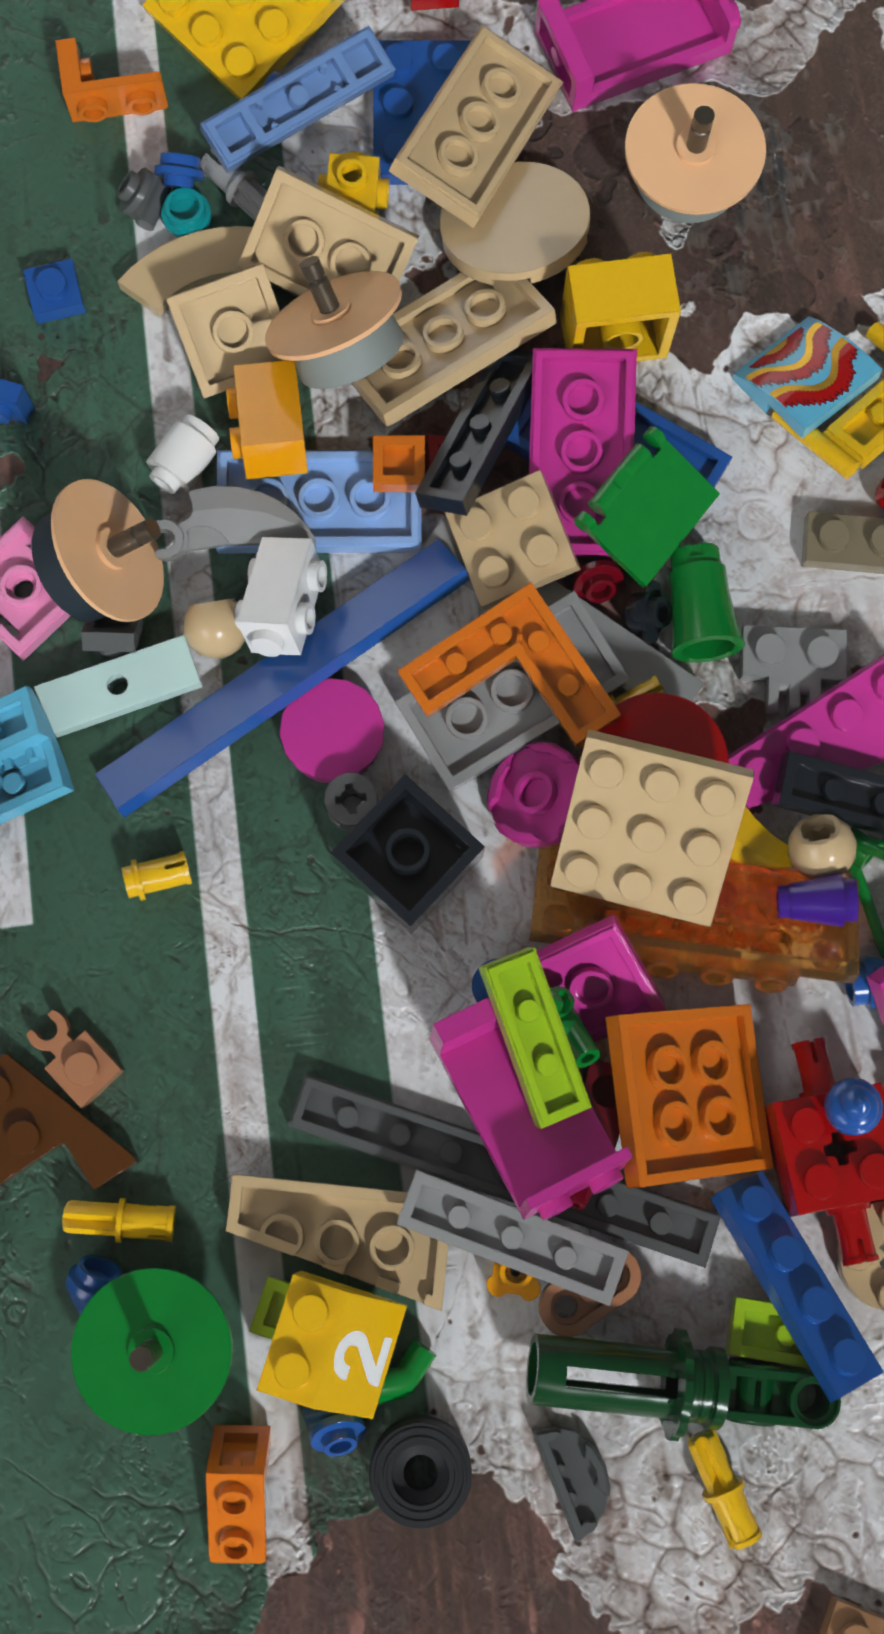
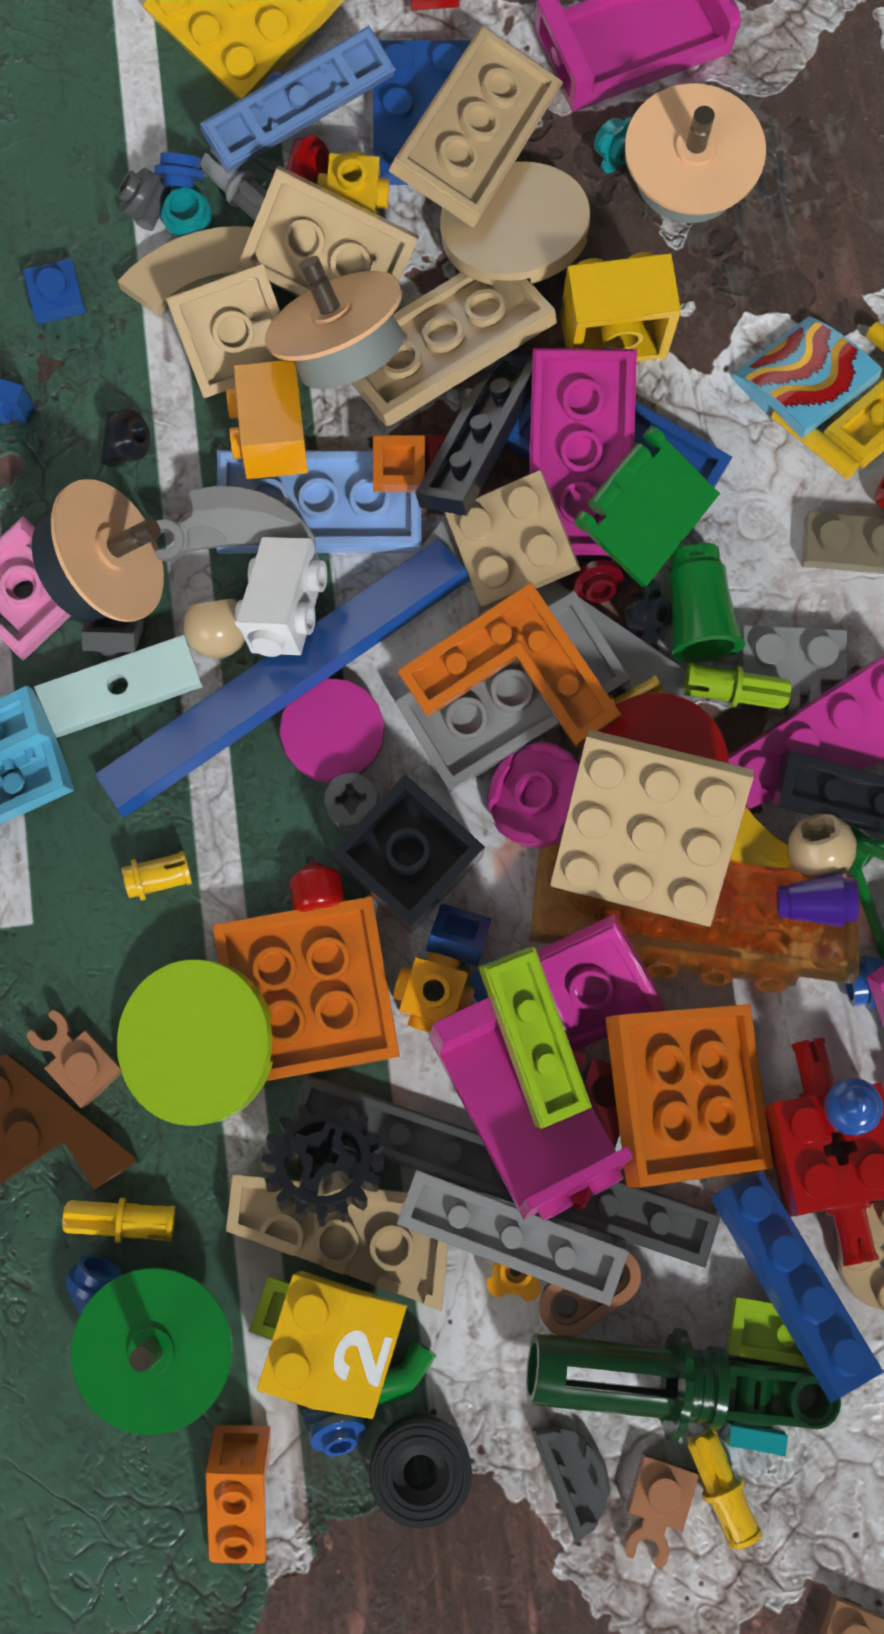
orange bracket [55,38,168,122] -> none
white brick [146,414,219,494] -> none
green arm [550,986,600,1068] -> none
none -> black plate [101,409,150,467]
none -> lime tile [117,960,273,1126]
none -> orange plate [212,896,400,1082]
none -> black gear [261,1101,384,1227]
none -> red plate [286,135,330,184]
none -> red piece [289,862,345,912]
none -> light orange brick [392,952,475,1033]
none -> blue plate [425,903,492,966]
none -> teal plate [594,116,633,173]
none -> nougat plate [623,1452,699,1569]
none -> lime axle [683,662,791,709]
none -> teal tile [719,1420,788,1456]

